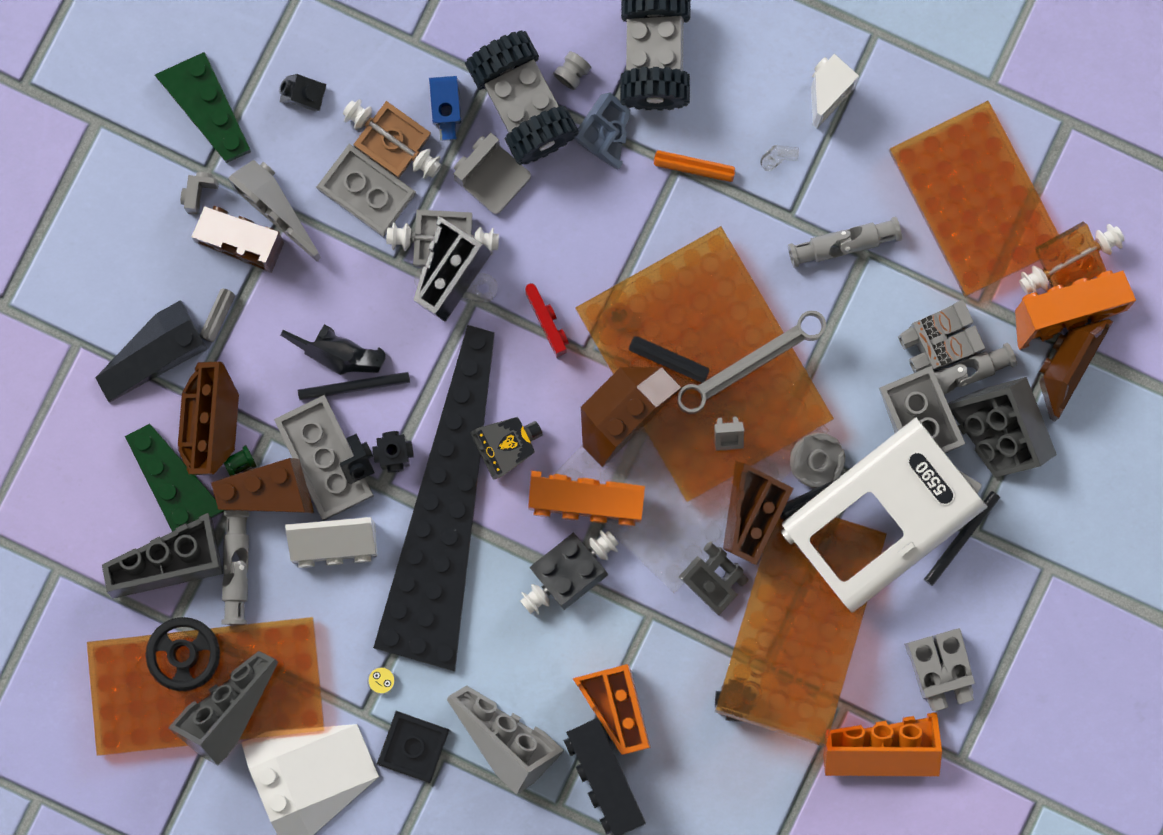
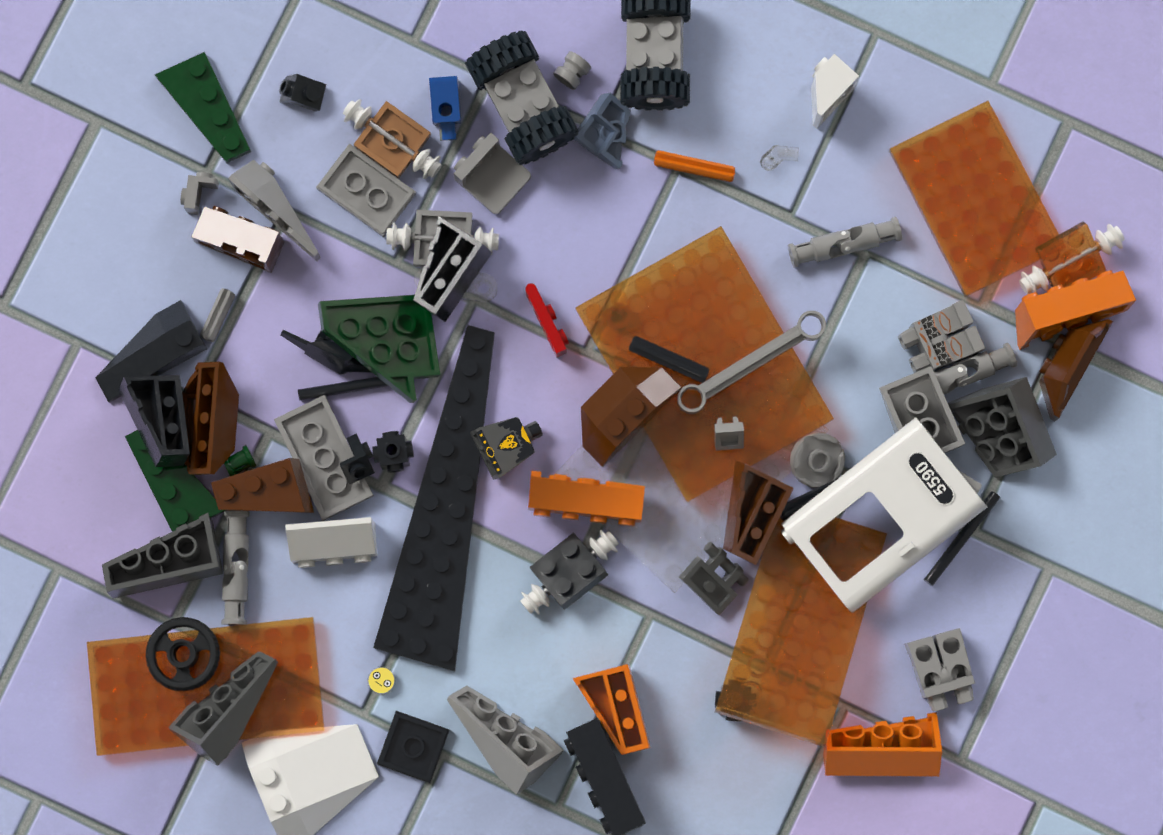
none -> black wedge [118,375,190,467]
none -> dark green wing [318,295,440,403]

